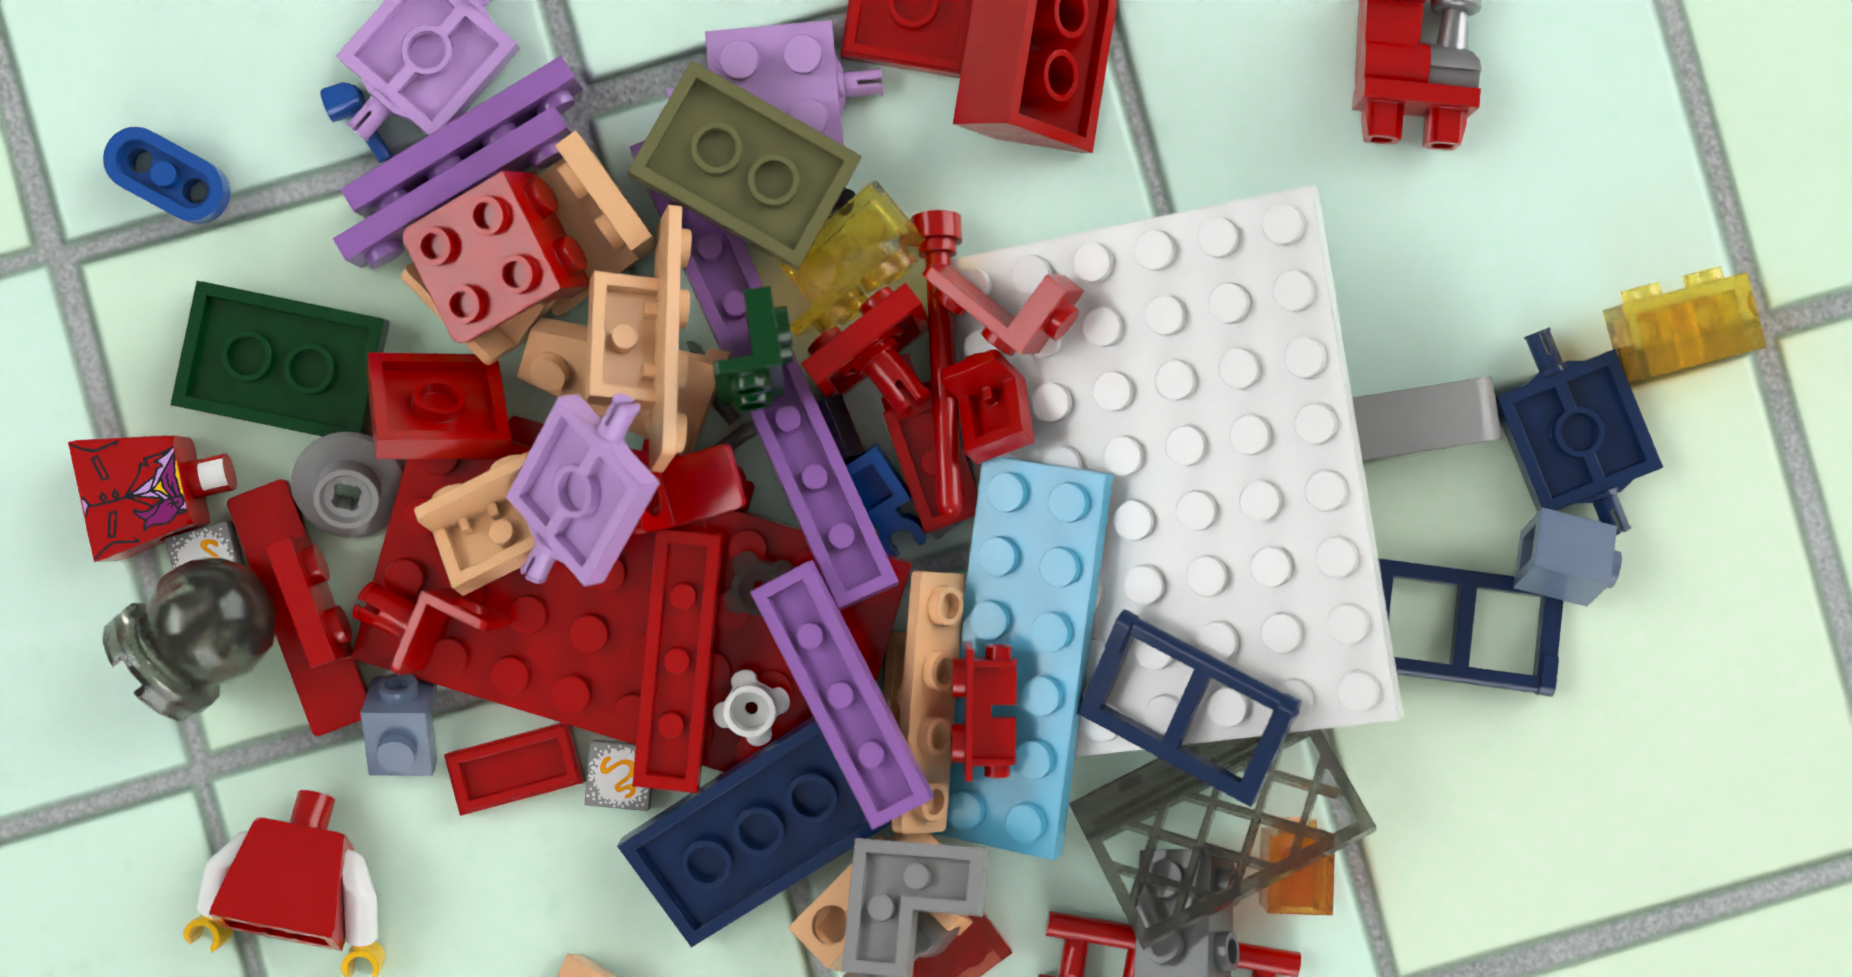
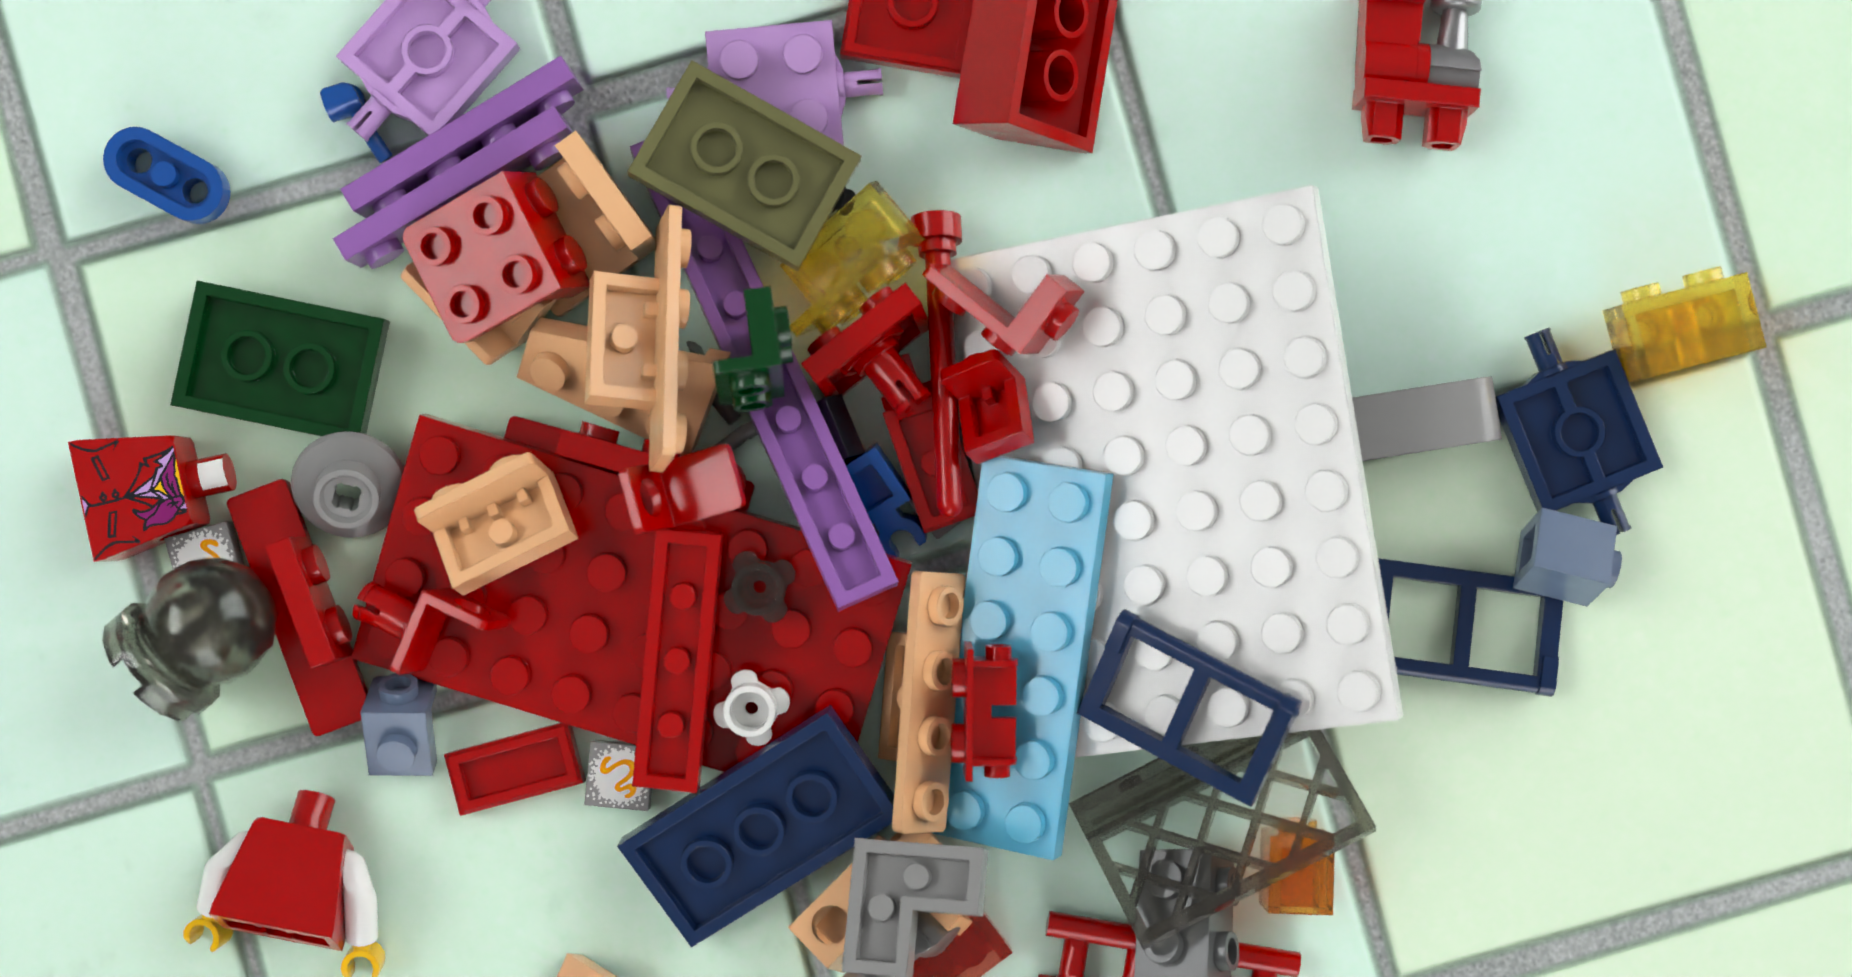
red plate [366,352,512,460] -> none
lavender plate [506,394,660,586] -> none
medium lavender plate [750,560,935,830] -> none

